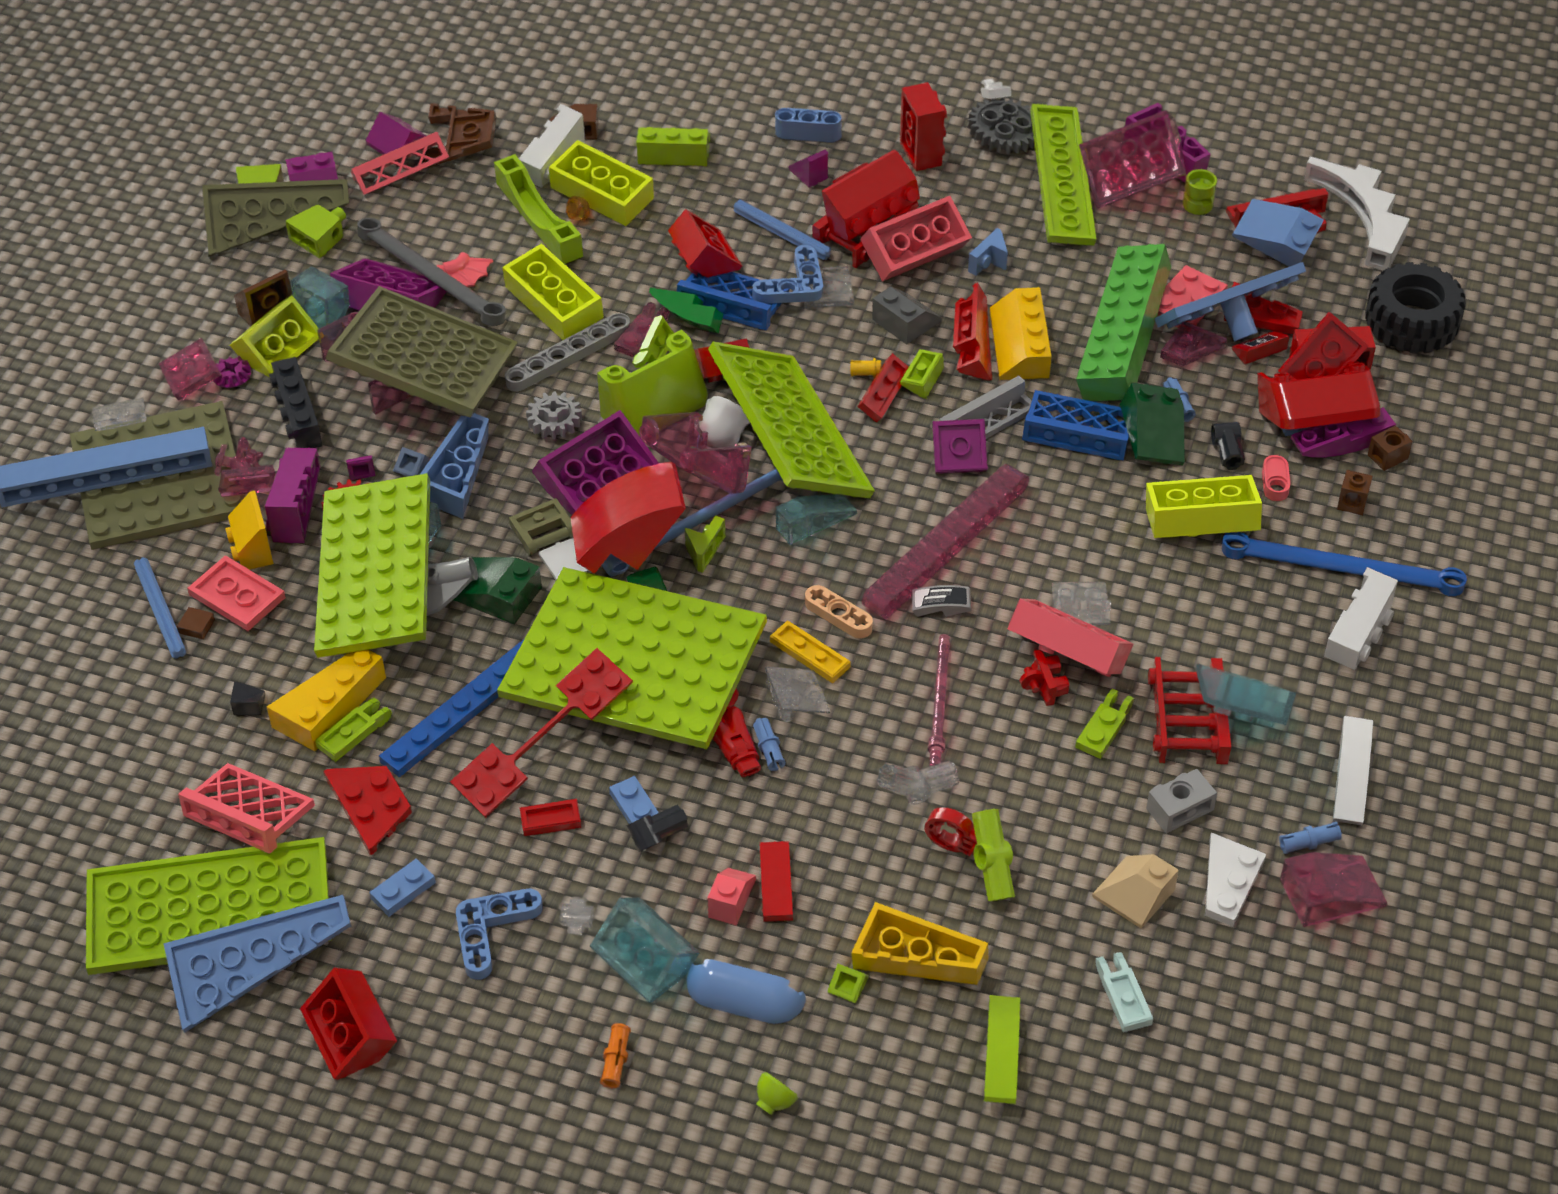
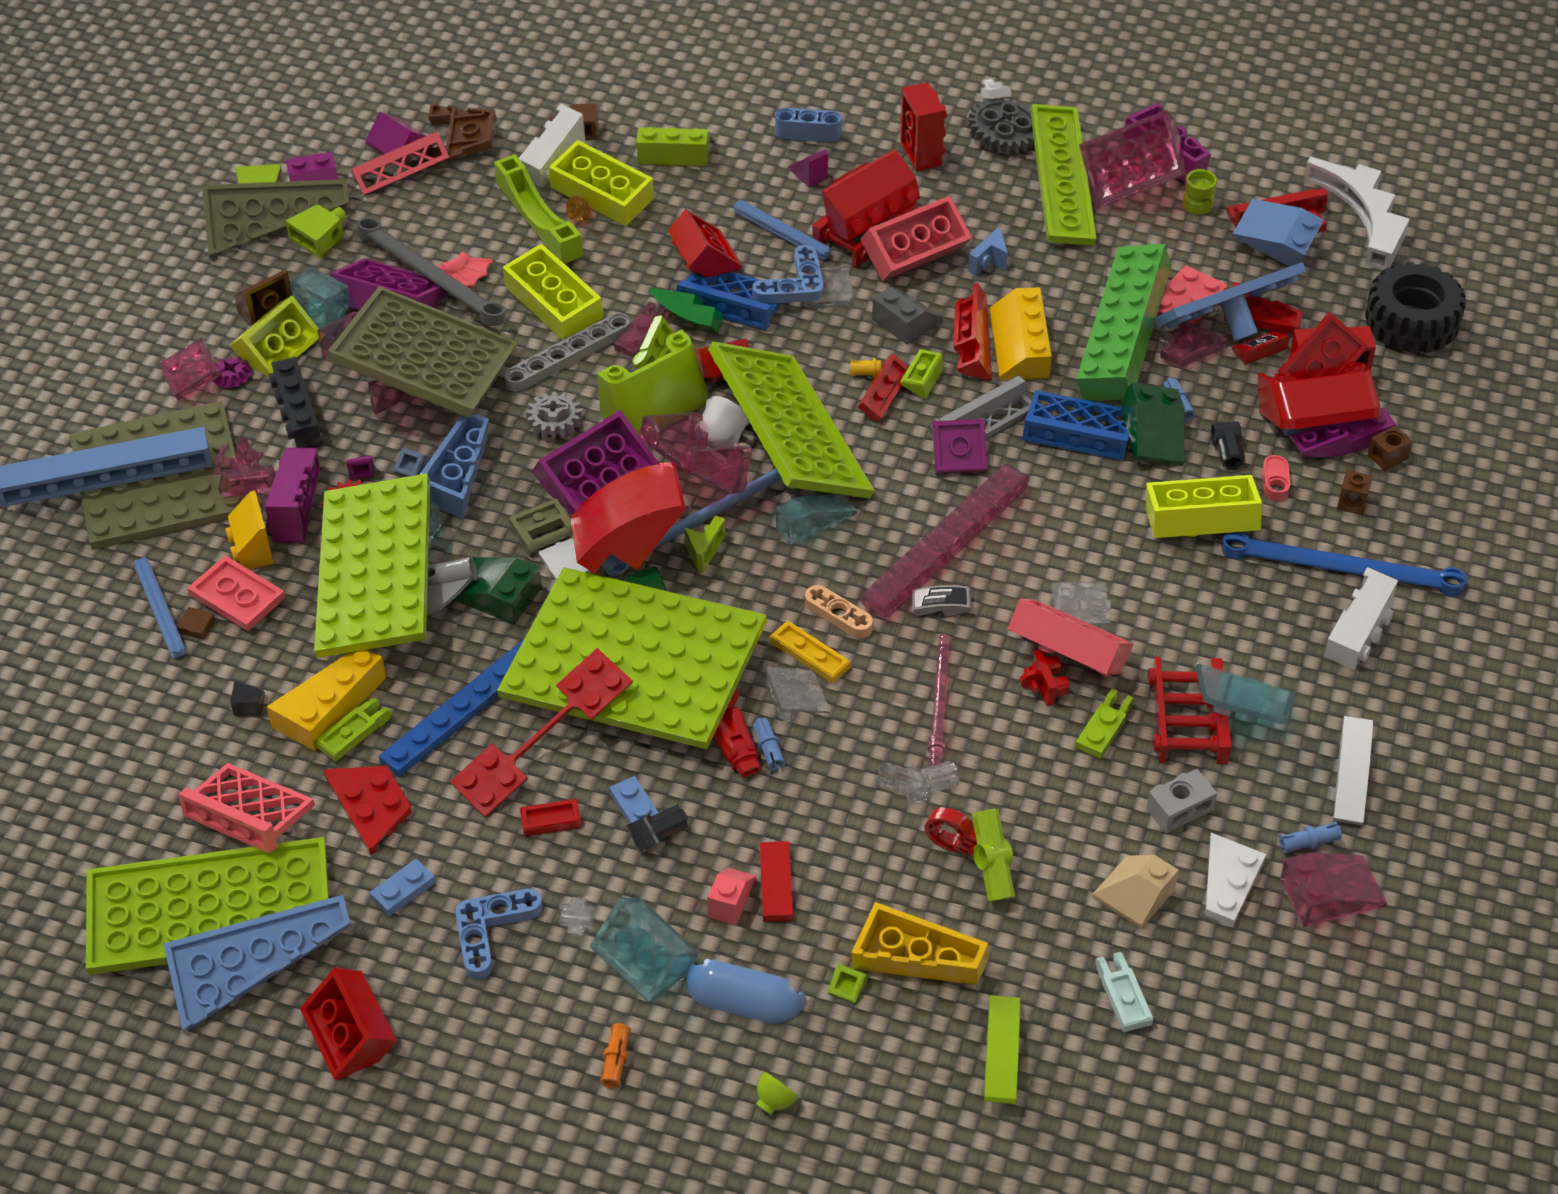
clear tile [93,397,147,432] -> none

